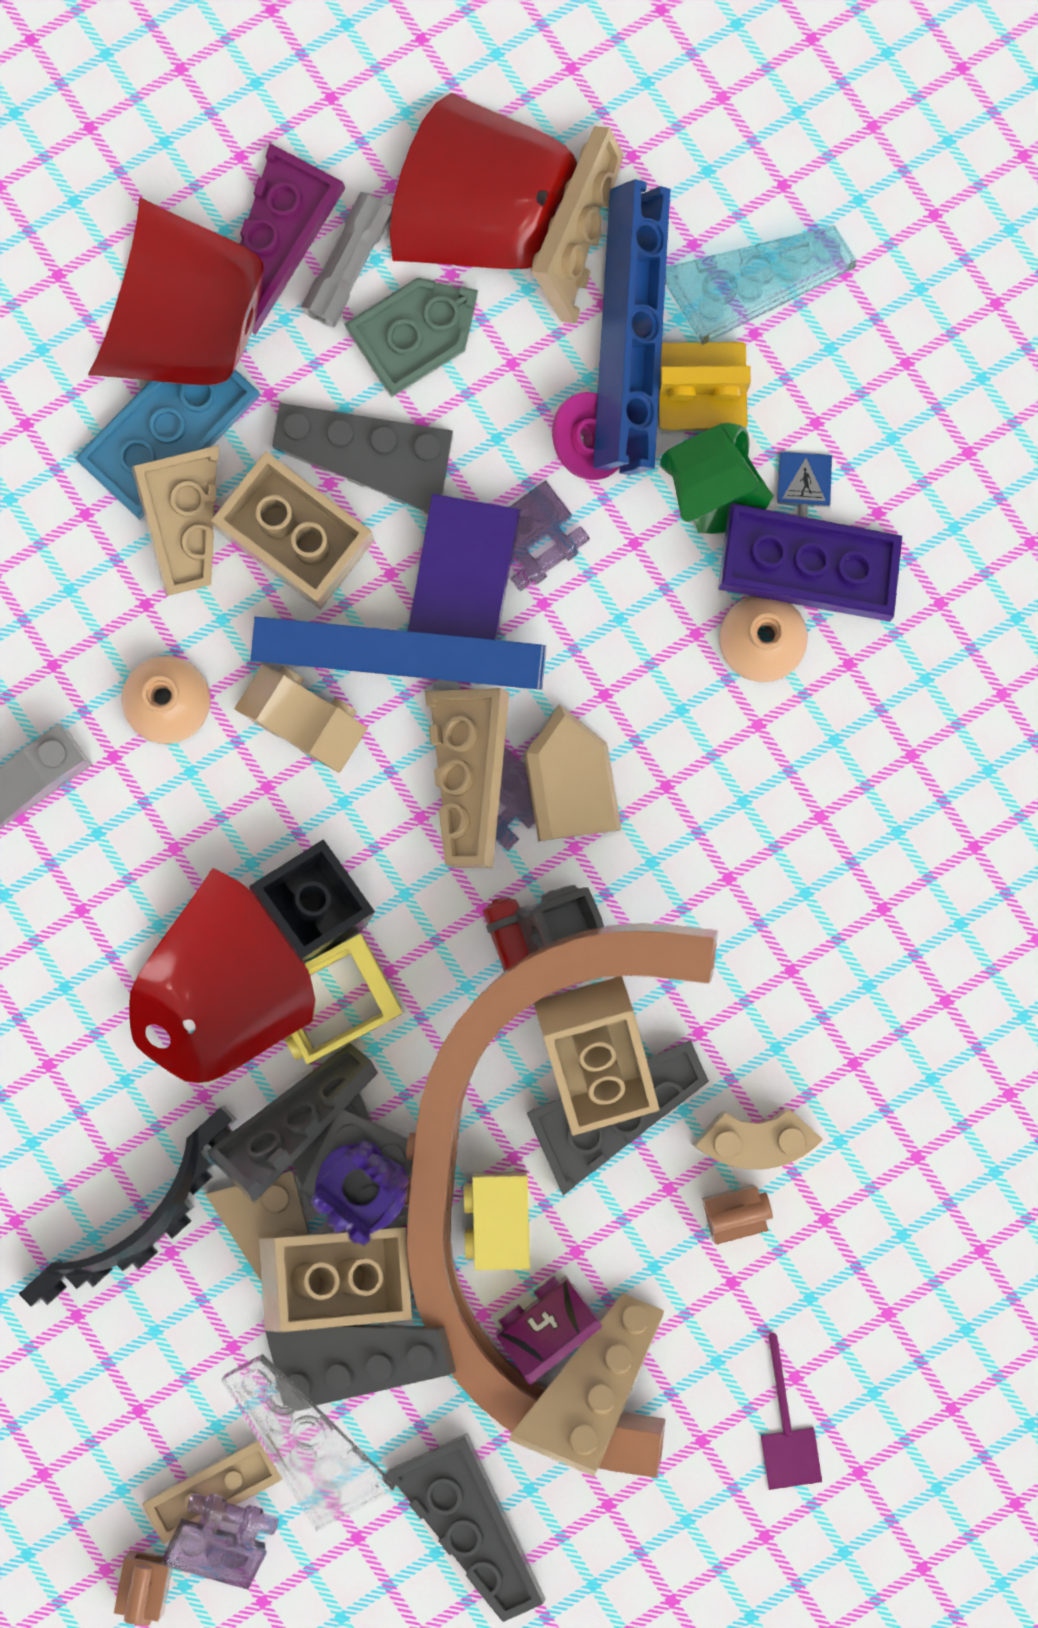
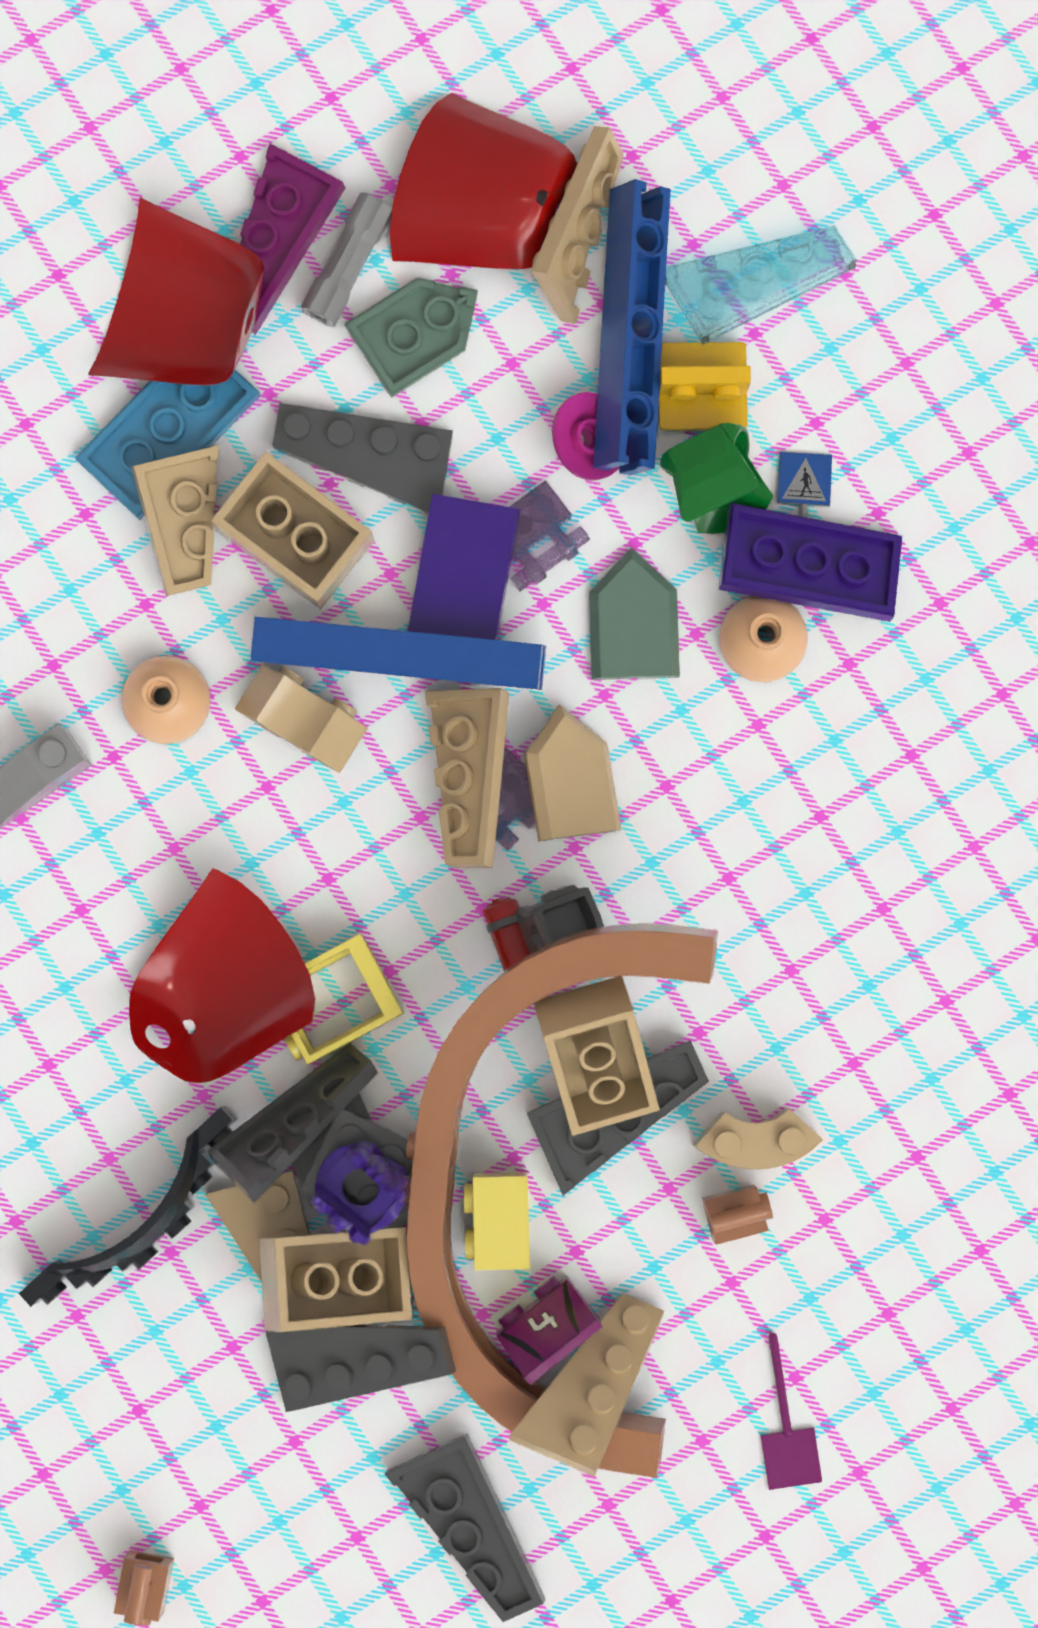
tan plate [142,1436,285,1545] -> none
clear purple plate [163,1493,279,1590] -> none
clear wing [221,1353,396,1532] -> none
black slope [249,839,375,961] -> none
none -> sand green tile [589,547,680,680]

